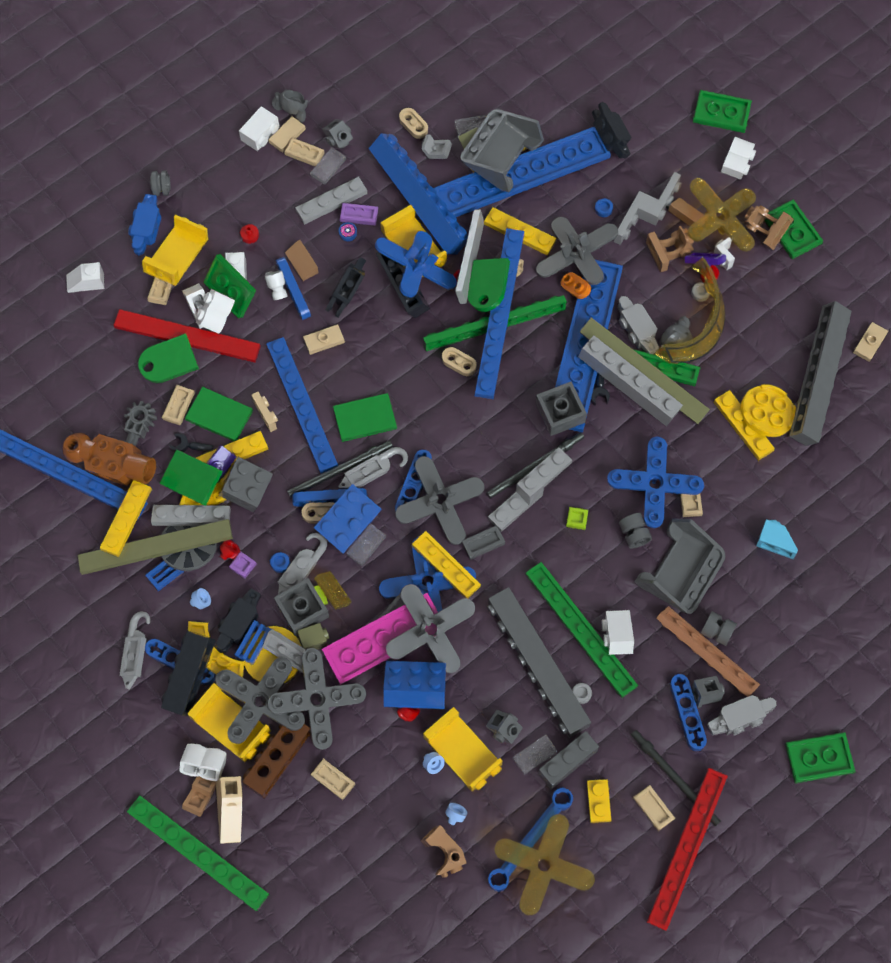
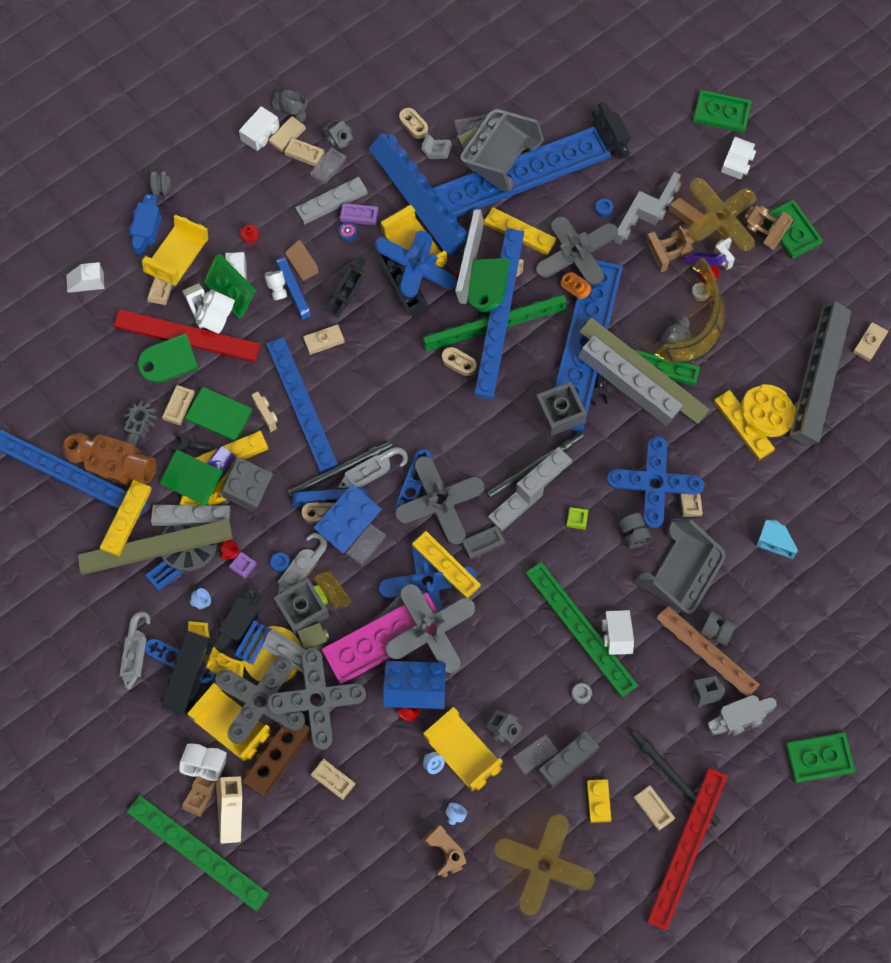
green tile [333,393,397,442] -> none
dark grey brick [487,587,591,738] -> none
blue piece [488,788,573,892] -> none
light grey hinge [618,296,659,354] -> none
blue beam [670,674,707,751] -> none

